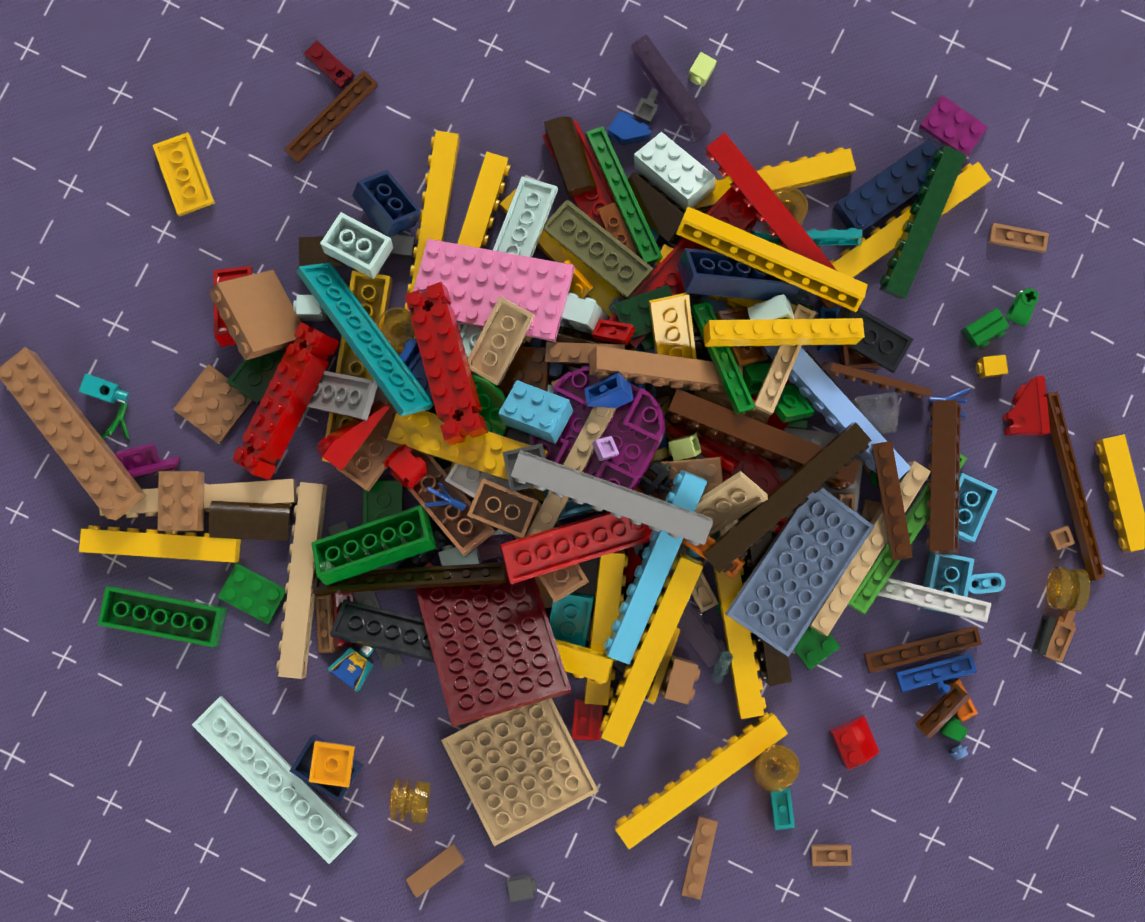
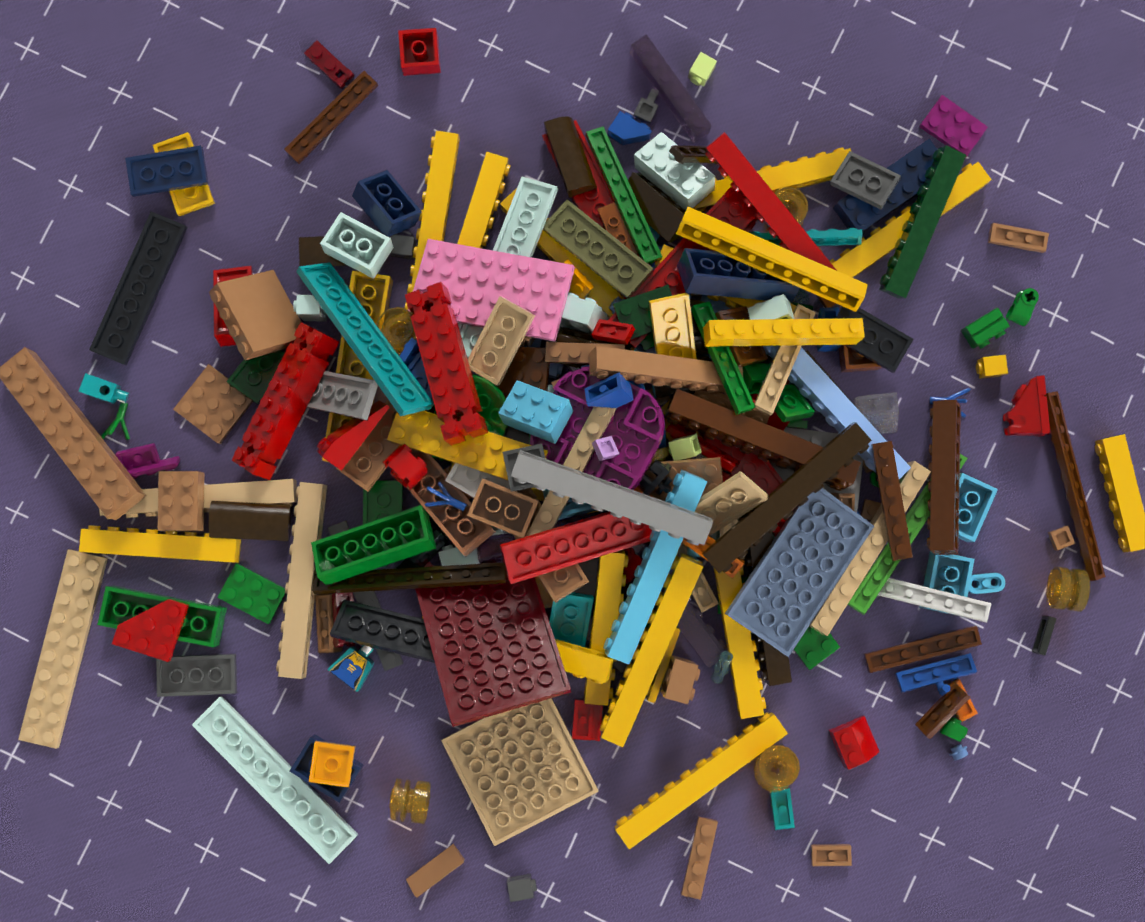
reddish brown plate [821,362,932,399] -> none
medium nougat hinge [1042,608,1076,663] -> none
none -> tan plate [18,549,108,749]
none -> black plate [89,211,188,366]
none -> red plate [112,599,189,662]
none -> dark blue plate [125,145,209,197]
none -> dark grey plate [156,654,237,697]
none -> red brick [398,28,441,76]
none -> dark brown plate [669,145,717,164]
none -> dark grey plate [830,151,901,209]

